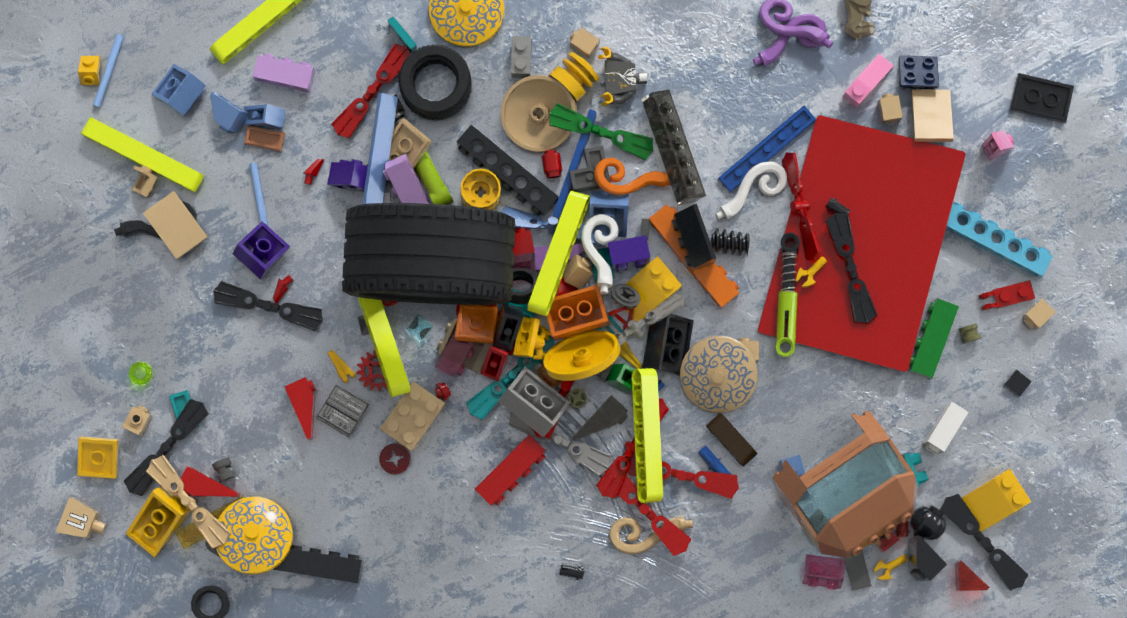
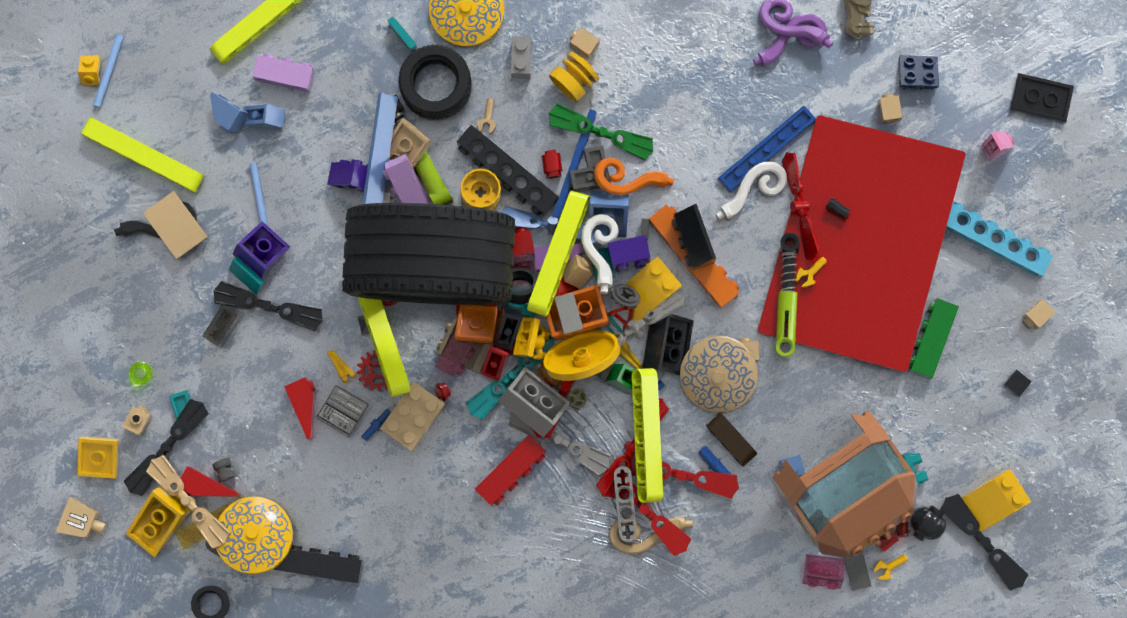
tan bracket [132,165,157,197] -> none
medium blue slope [152,64,206,116] -> none
nougat tile [244,125,286,152] -> none
red bar [273,275,294,304] -> none
red bar [303,159,325,185] -> none
red piece [331,43,410,139] -> none
dark red gear [379,443,410,474] -> none
clear light blue tile [406,314,433,341] -> none
tan dish [501,75,577,152] -> none
black pin [559,563,585,580] -> none
clear smoke slope [572,395,628,441] -> none
dark grey torso [598,47,647,106] -> none
clear smoke brick [641,89,706,205] -> none
black piece [710,228,750,256] -> none
black piece [825,213,878,323] -> none
bright pink slope [843,54,894,108] -> none
black slope [908,536,947,581] -> none
tan tile [911,89,954,142] -> none
white brick [922,402,969,455] -> none
clear red slope [955,560,990,591] -> none
olive wheel [958,323,982,344] -> none
red hinge [979,280,1035,311] -> none
none -> clear smoke brick [202,304,242,349]
none -> teal tile [228,256,265,295]
none -> blue bar [361,409,391,442]
none -> tan bar [477,98,496,134]
none -> light grey tile [554,292,584,335]
none -> light grey beam [614,466,637,542]

